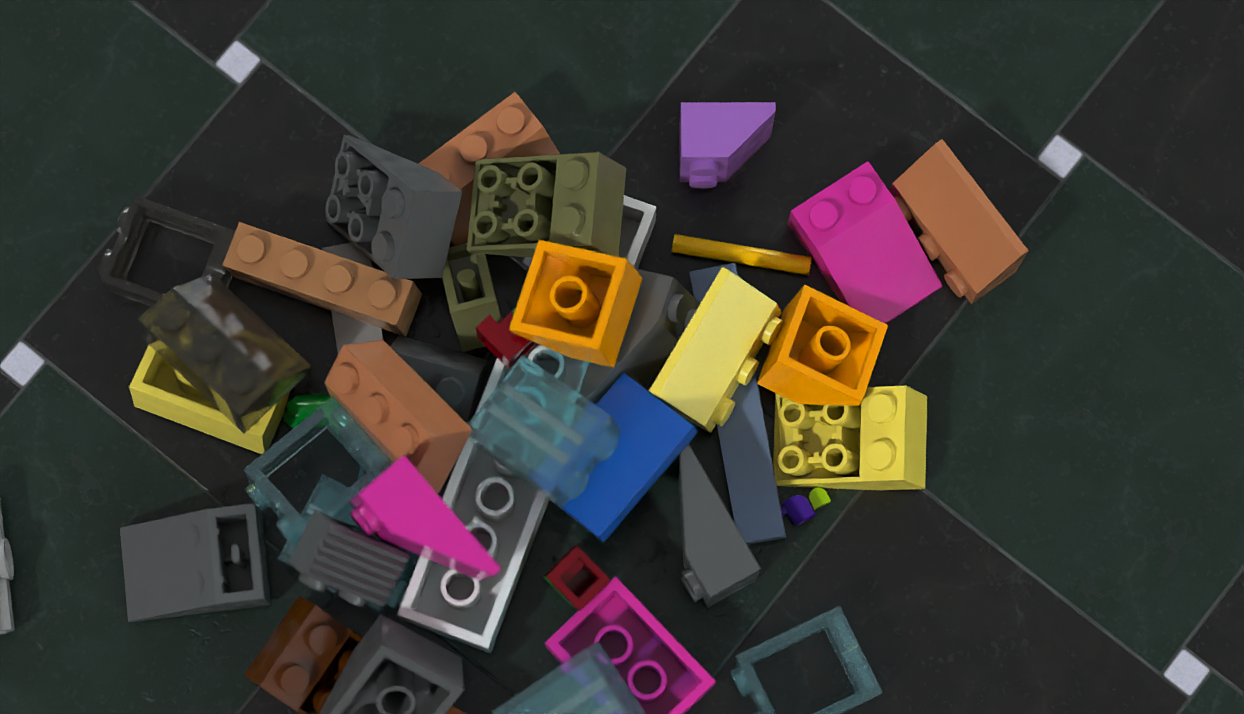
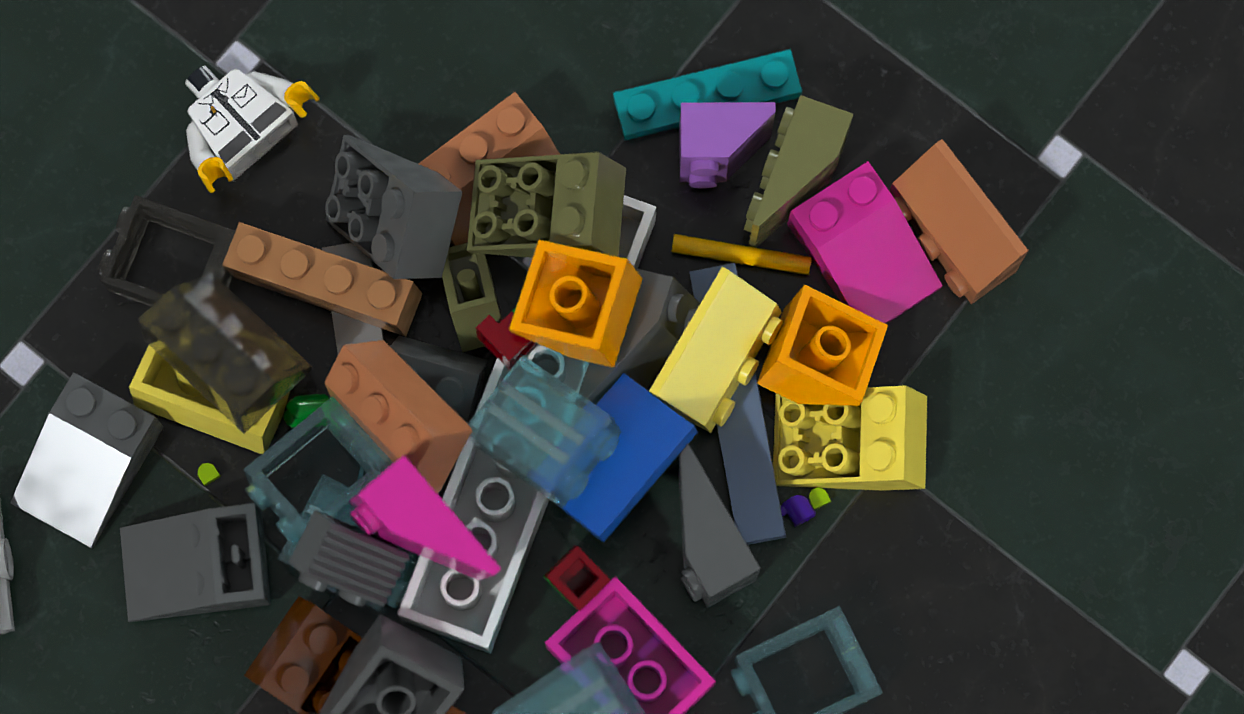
none -> slope [10,372,164,549]
none -> white torso [186,66,320,193]
none -> lime piece [198,463,221,486]
none -> teal plate [613,49,802,141]
none -> olive slope [744,95,853,248]

